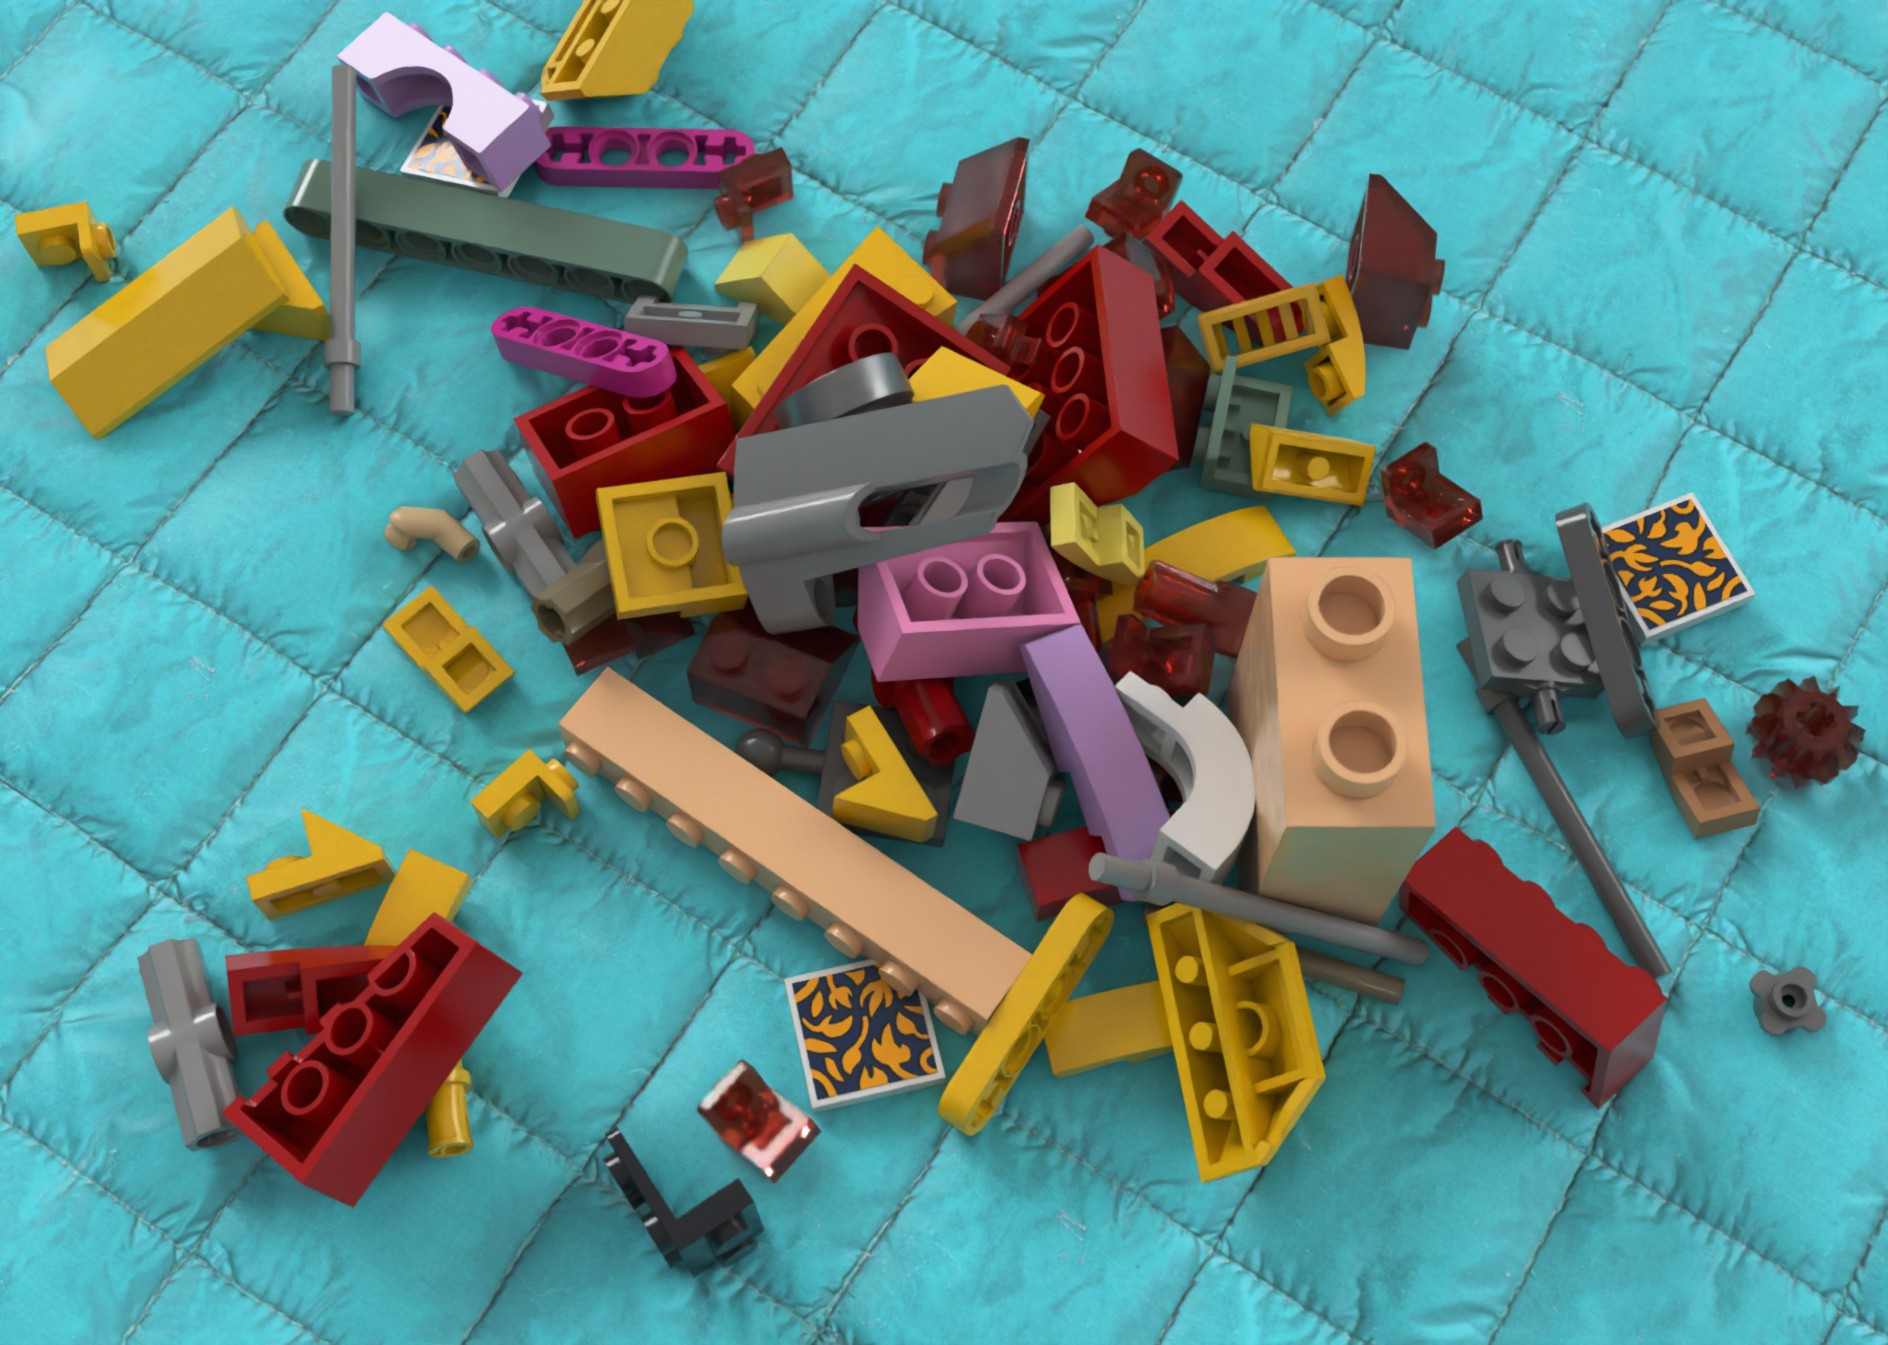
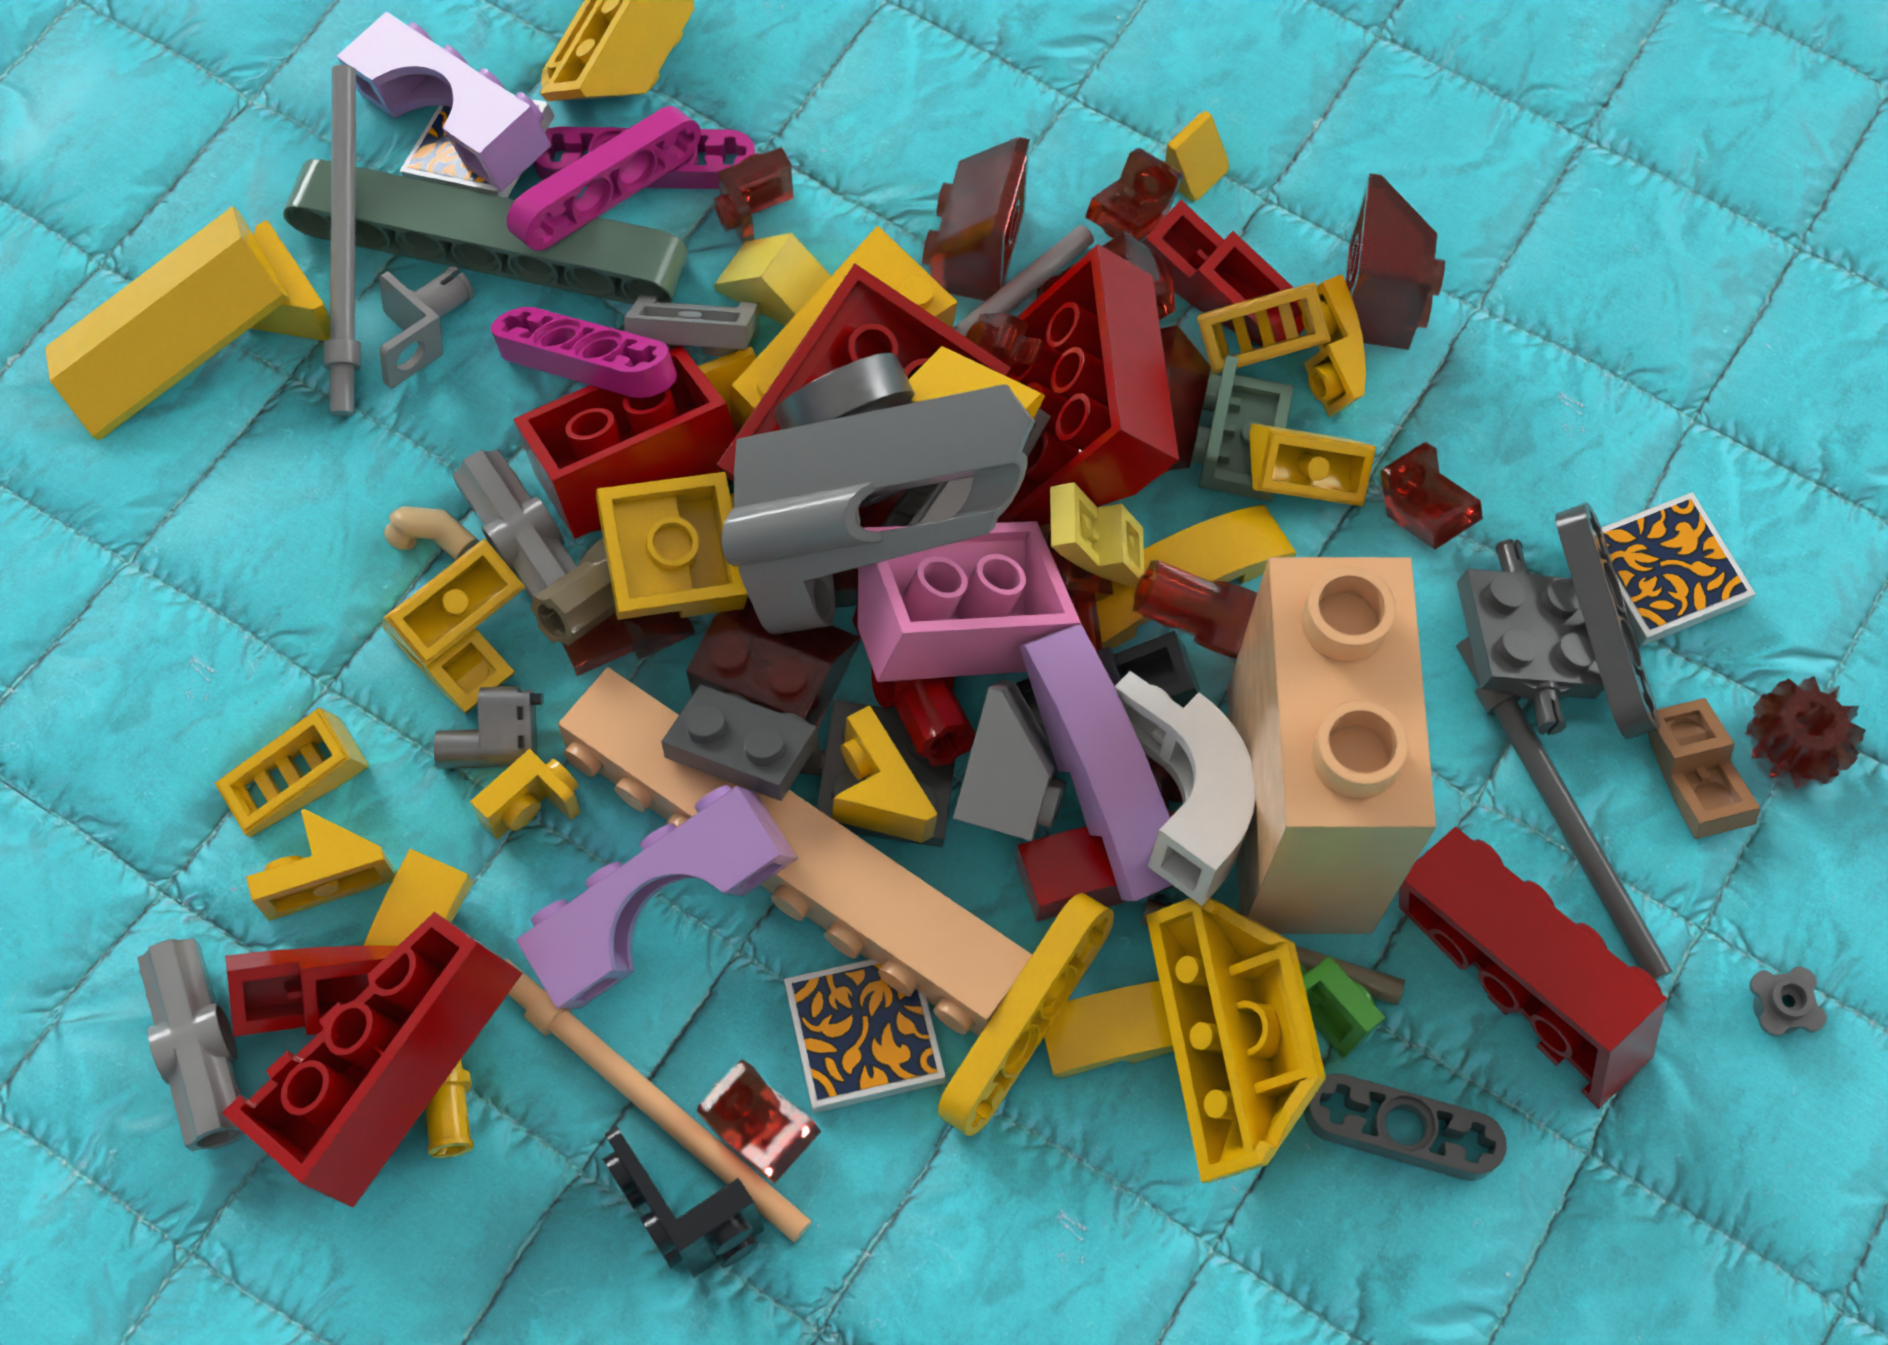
yellow bracket [14,201,117,282] -> none
light grey bar [1089,852,1429,966] -> none
clear red bracket [1108,614,1218,697] -> none
none -> yellow slope [215,707,369,837]
none -> light grey bracket [379,266,474,388]
none -> yellow slope [382,538,525,668]
none -> flat silver piece [434,686,544,769]
none -> light nougat bar [505,959,812,1243]
none -> dark pink beam [506,106,701,251]
none -> lavender arch [515,785,798,1009]
none -> dark grey bracket [661,684,821,801]
none -> yellow slope [1163,110,1229,202]
none -> bright green bracket [1300,955,1385,1058]
none -> dark grey beam [1304,1074,1507,1181]

